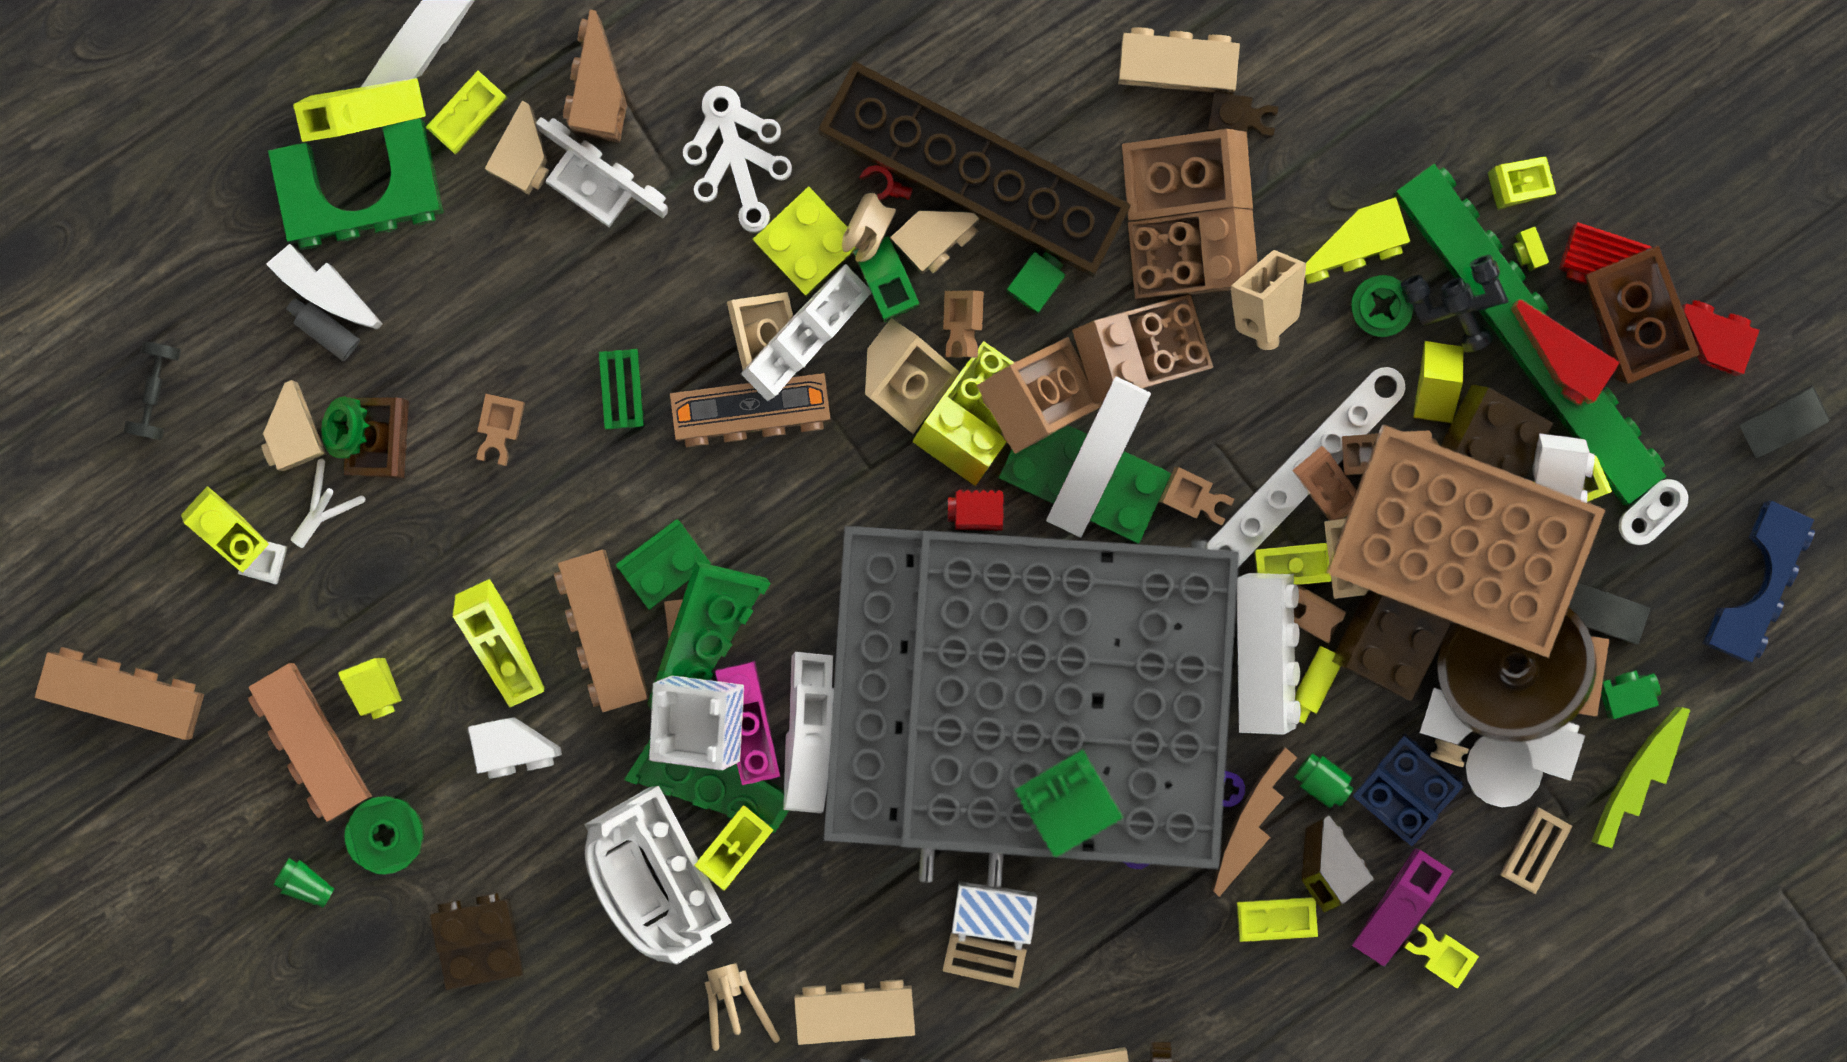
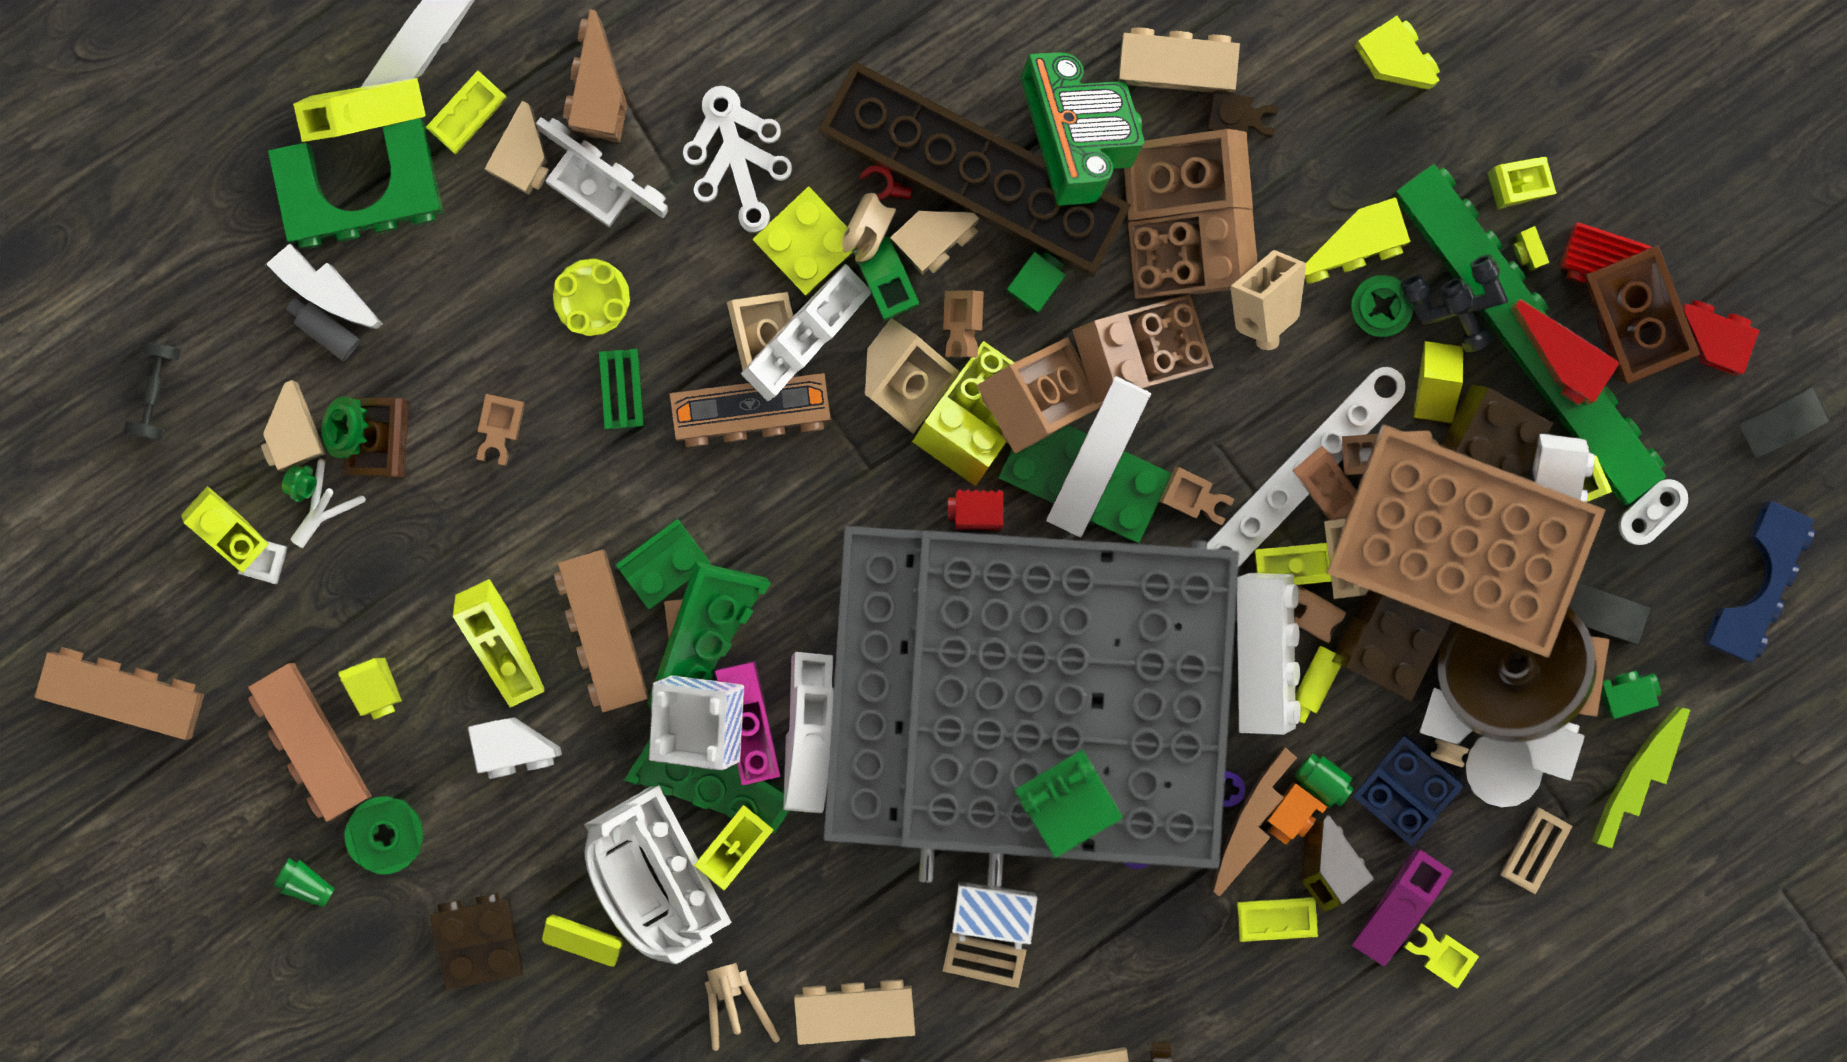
none -> green plate [282,465,317,502]
none -> neon yellow slope [542,914,624,967]
none -> neon yellow dish [553,259,630,336]
none -> brick [1019,52,1145,205]
none -> orange brick [1265,782,1327,845]
none -> neon yellow slope [1354,16,1440,90]

